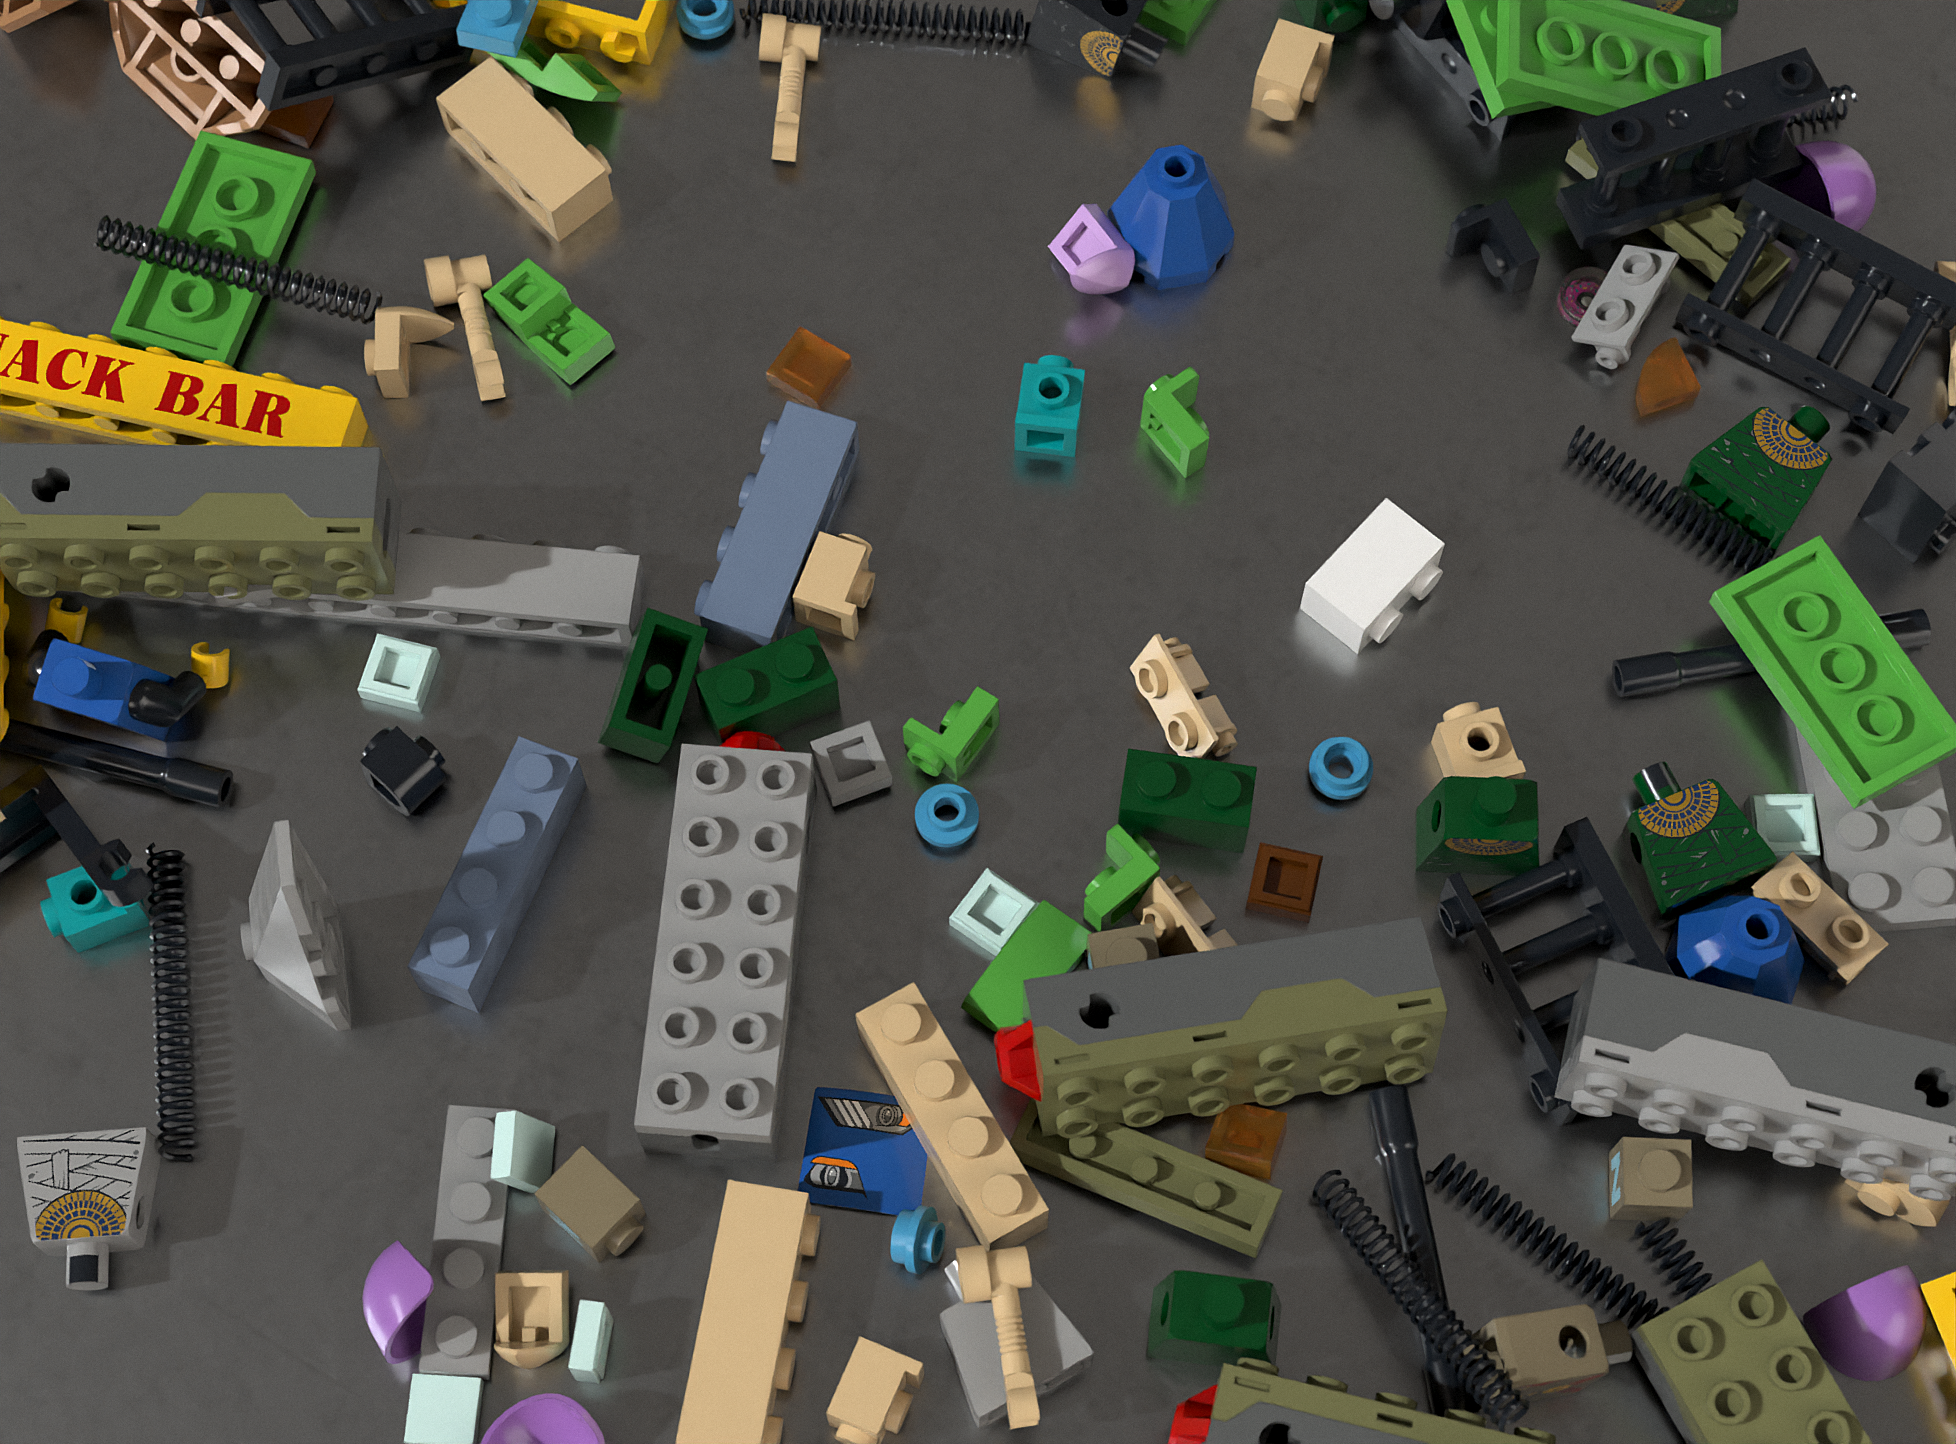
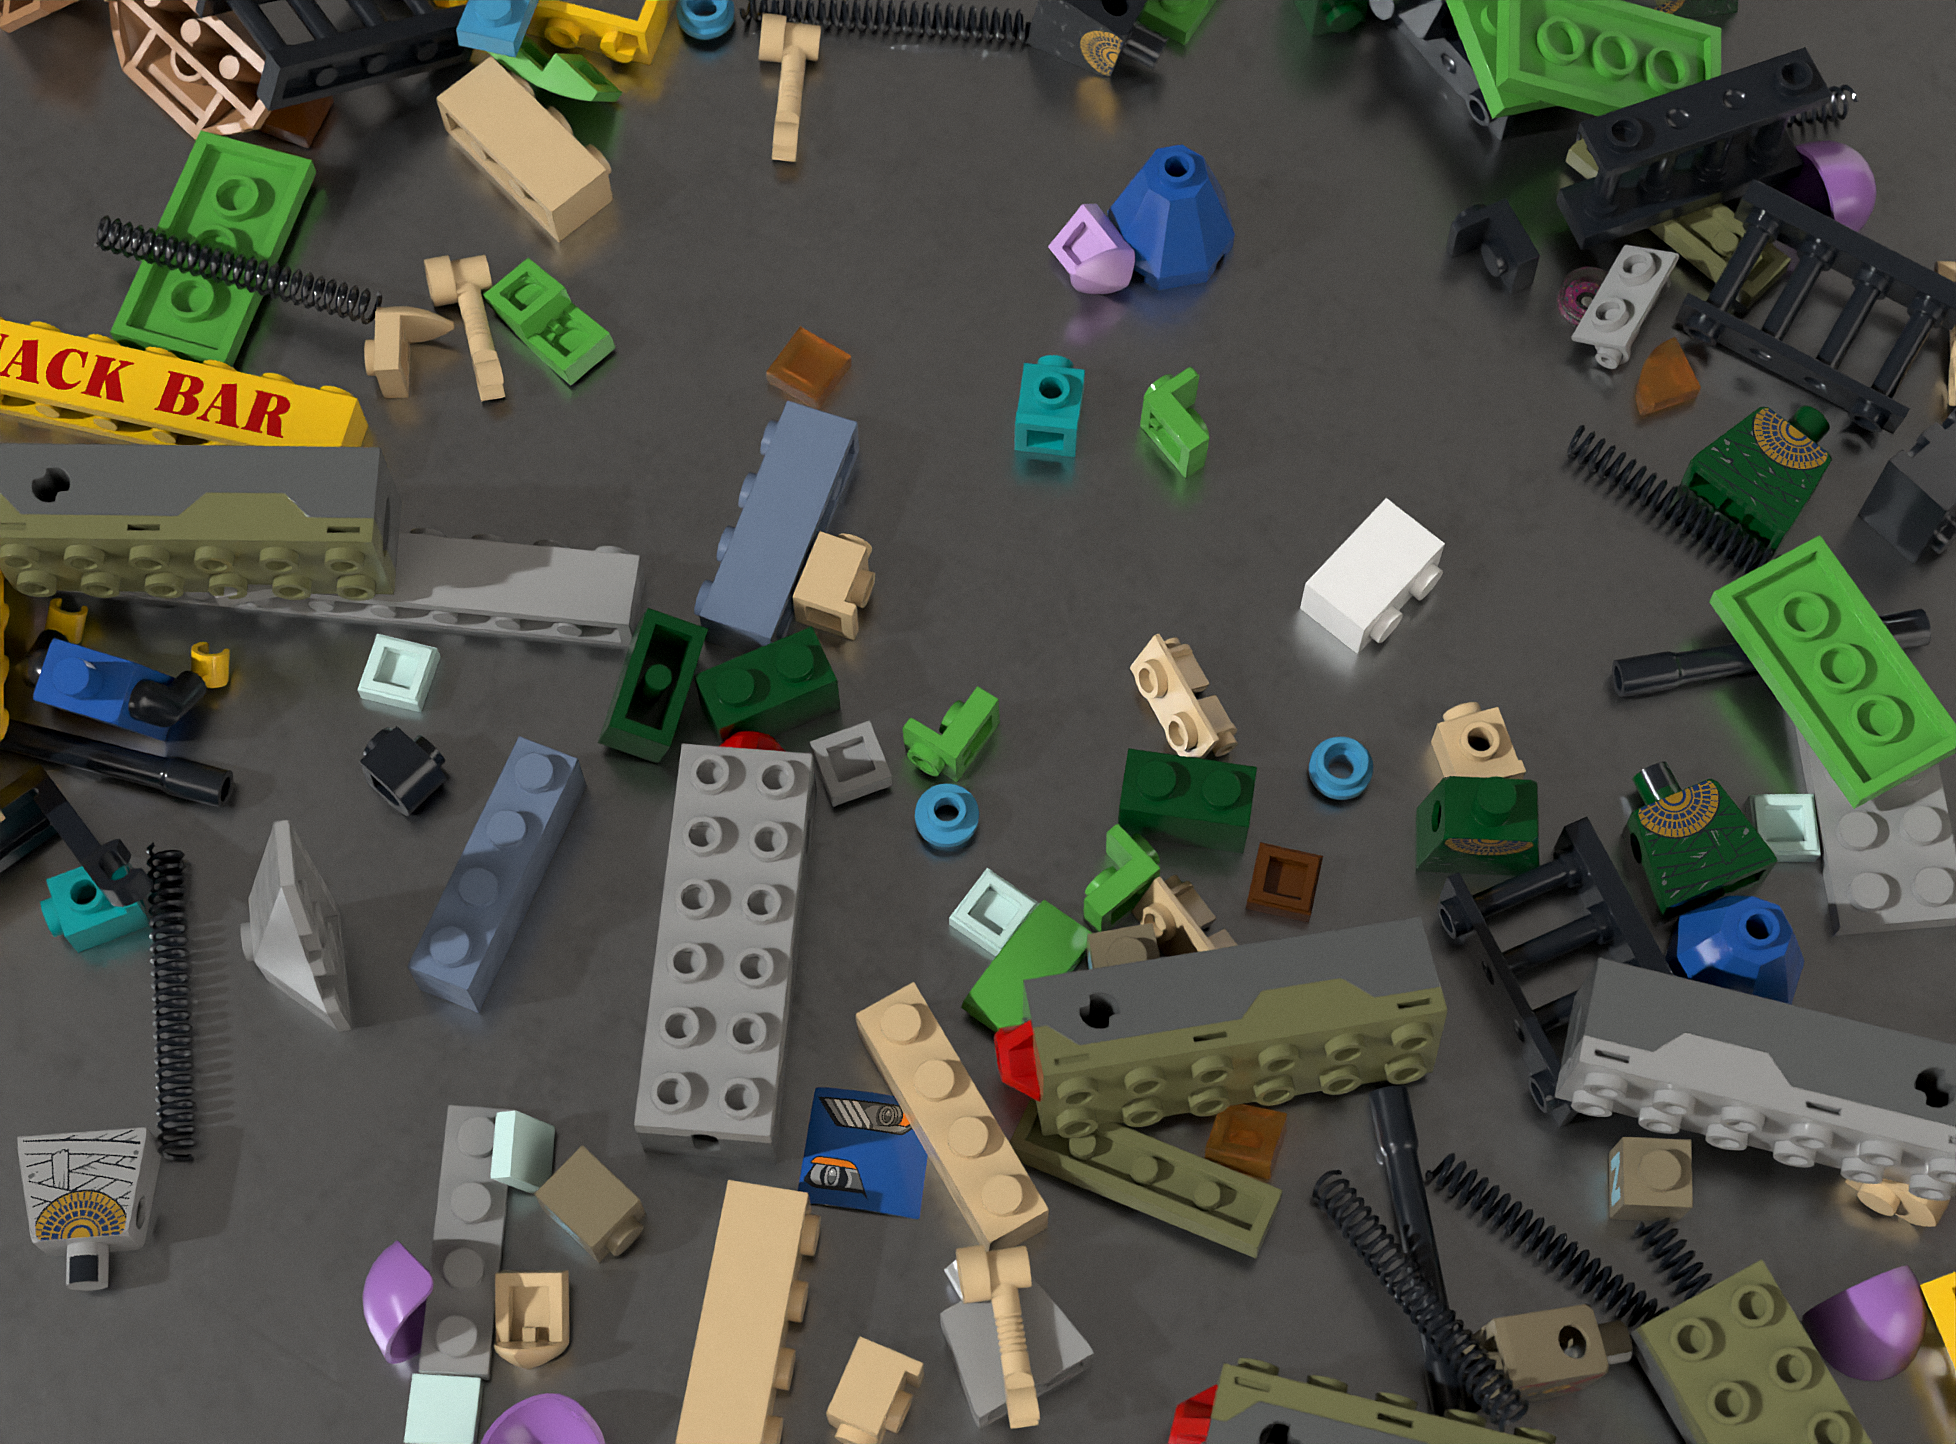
light aqua tile [568,1300,614,1384] -> none
dark azure plate [891,1205,946,1274] -> none
dark green torso [1146,1270,1282,1367] -> none
tan brick [1251,18,1335,122] -> none
tan hinge [1751,851,1888,986] -> none

